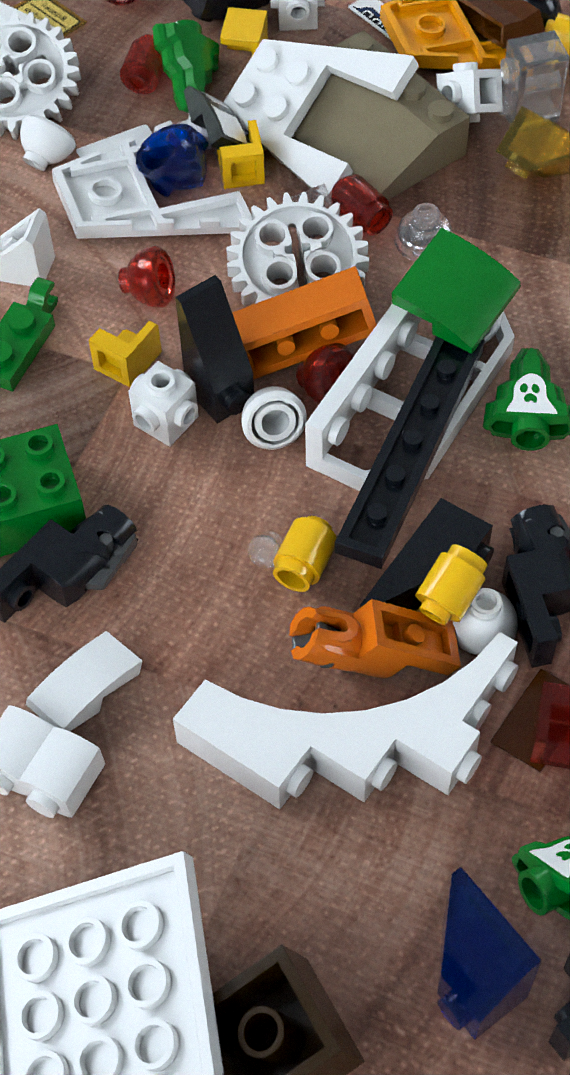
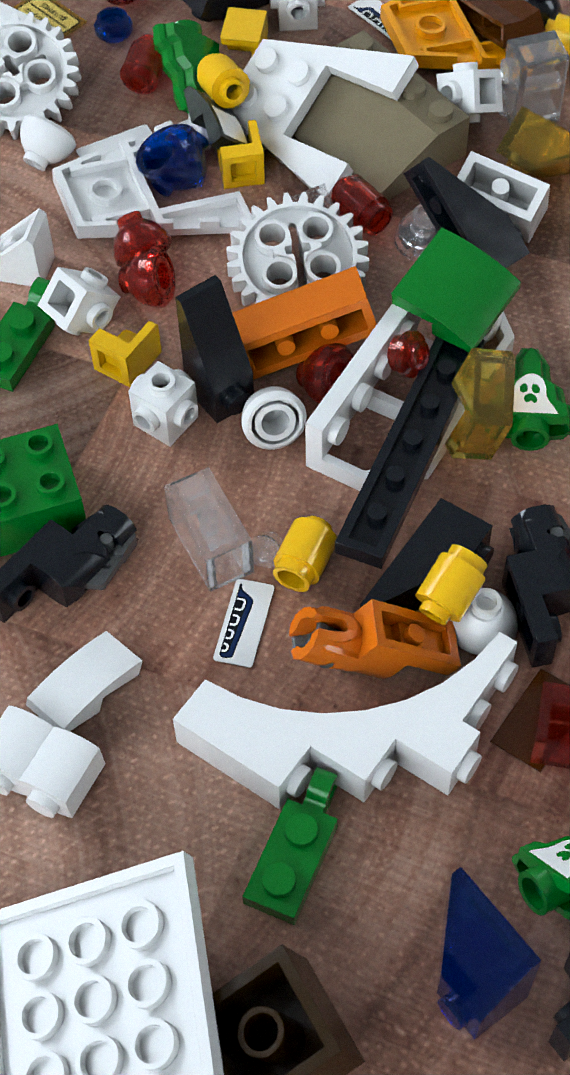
none -> white brick [37,267,121,335]
none -> clear blue plate [94,7,133,43]
none -> clear red brick [113,211,172,269]
none -> clear brick [164,467,254,592]
none -> yellow brick [197,53,250,108]
none -> white sticker [213,579,275,668]
none -> green plate [242,767,338,925]
none -> clear red plate [387,330,430,378]
none -> black slope [404,157,530,268]
none -> clear yellow slope [445,348,516,460]
none -> white brick [457,151,550,243]

